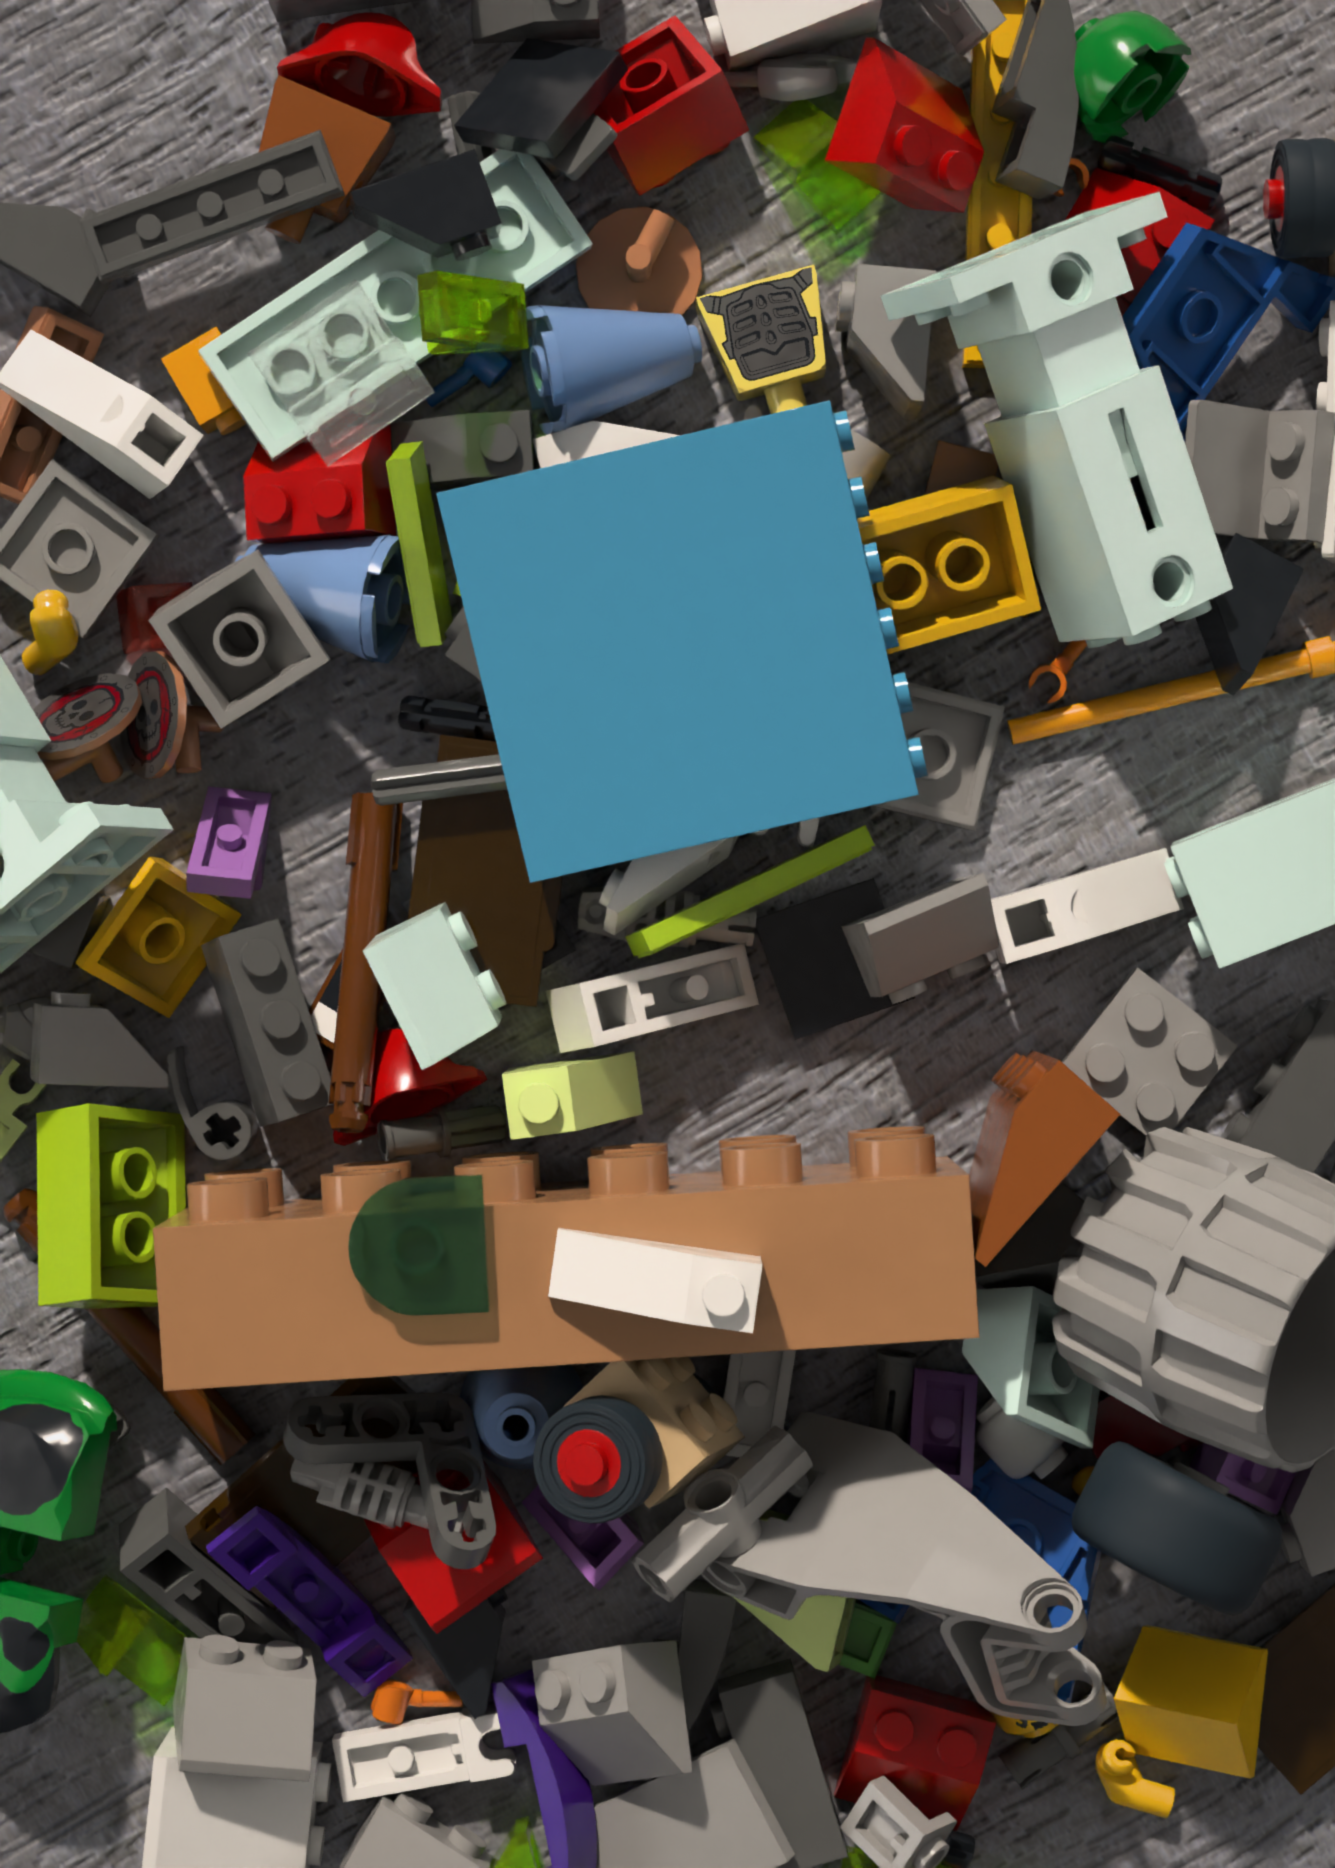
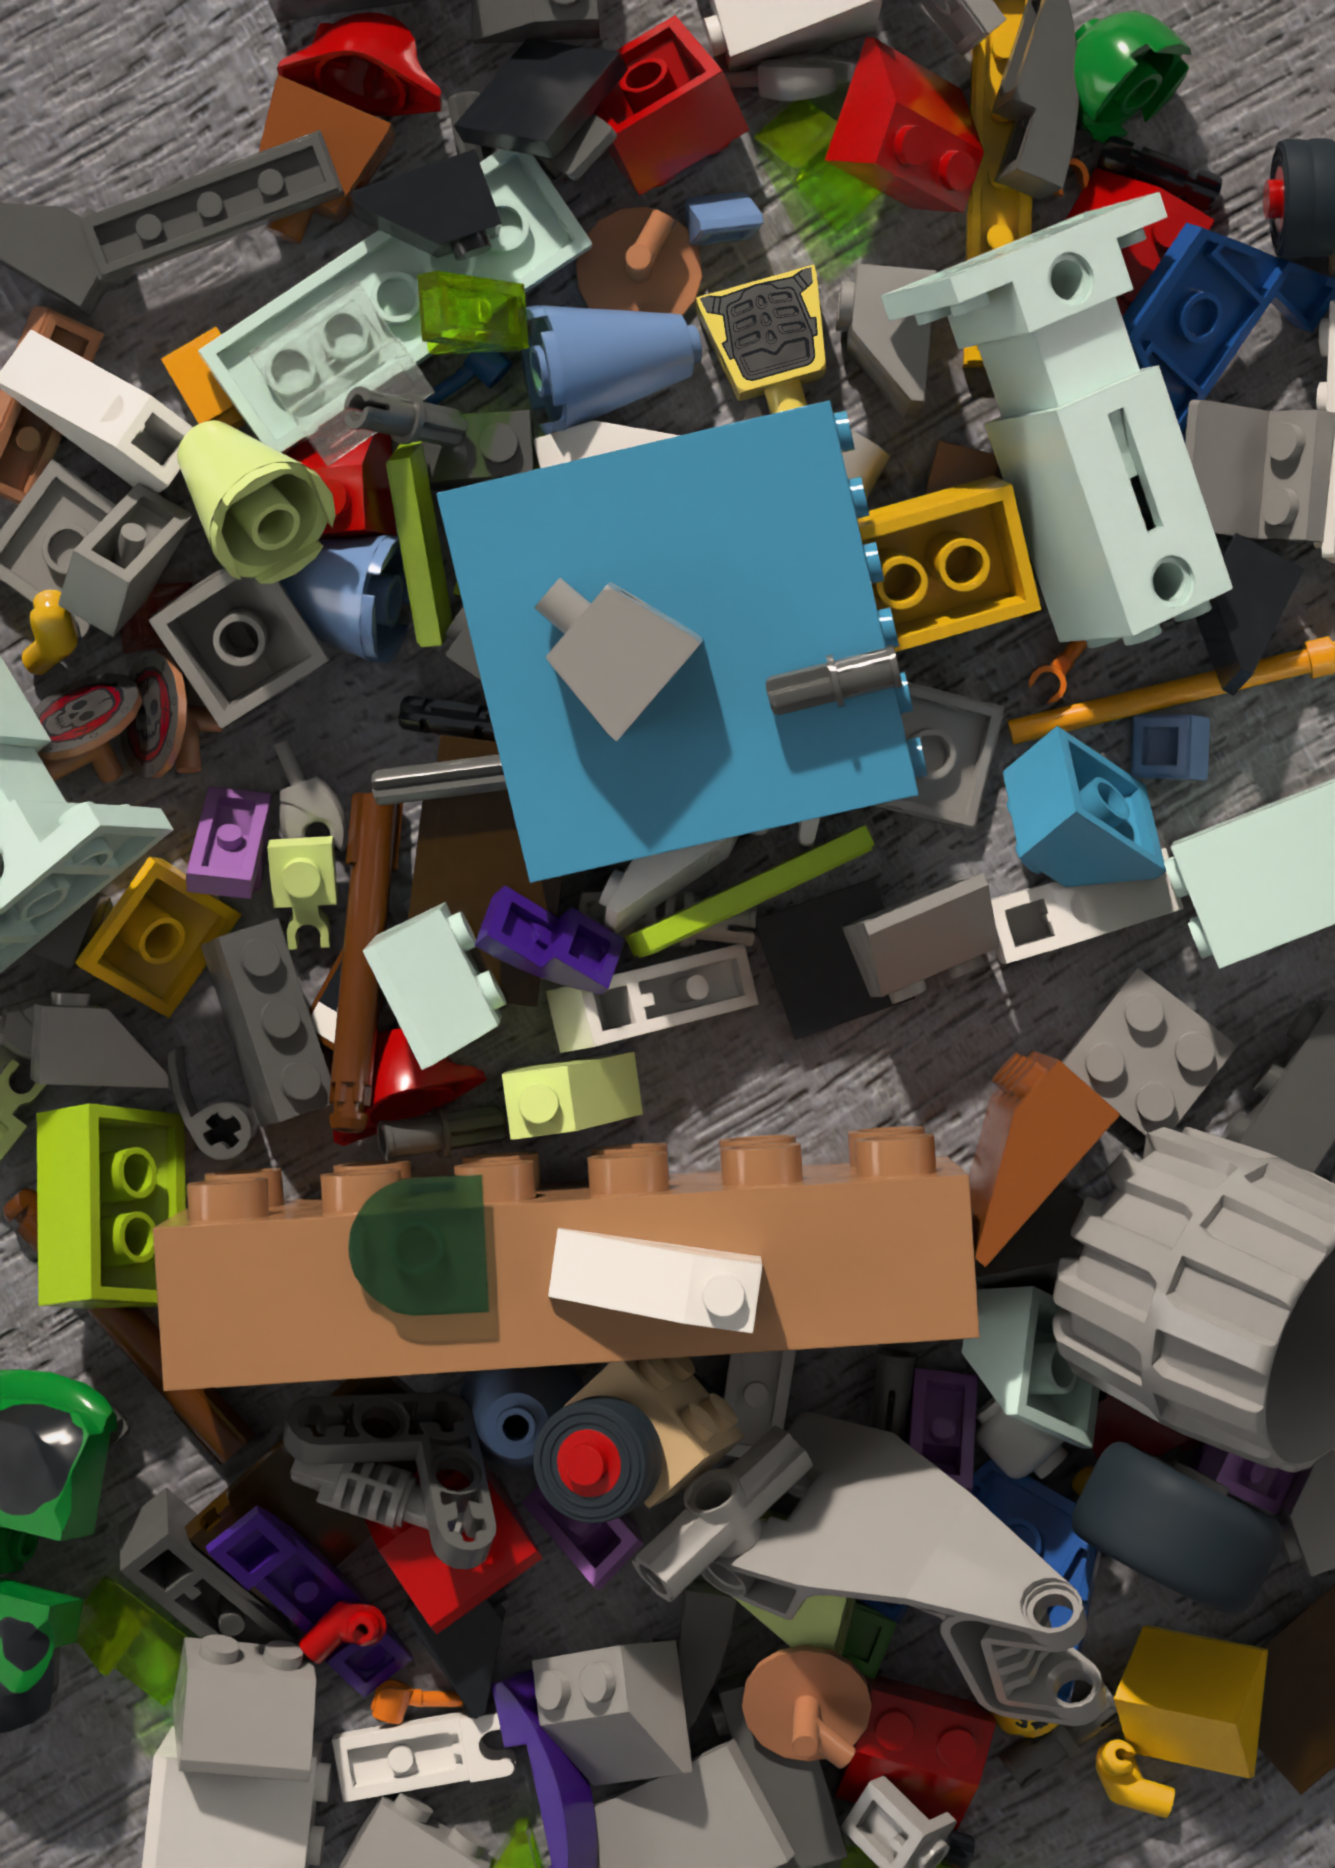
none -> light grey slope [58,483,193,637]
none -> yellowish green cone [177,420,336,584]
none -> yellowish green plate [267,836,339,950]
none -> light grey hand [274,739,348,852]
none -> red arm [298,1601,387,1664]
none -> dark grey axle [344,386,468,447]
none -> dark purple slope [474,886,625,994]
none -> light grey torso [534,577,703,741]
none -> medium blue slope [684,192,764,246]
none -> nougat shield [742,1645,872,1769]
none -> dark grey axle [766,645,903,715]
none -> dark azure slope [1003,726,1166,887]
none -> medium blue slope [1131,714,1210,781]

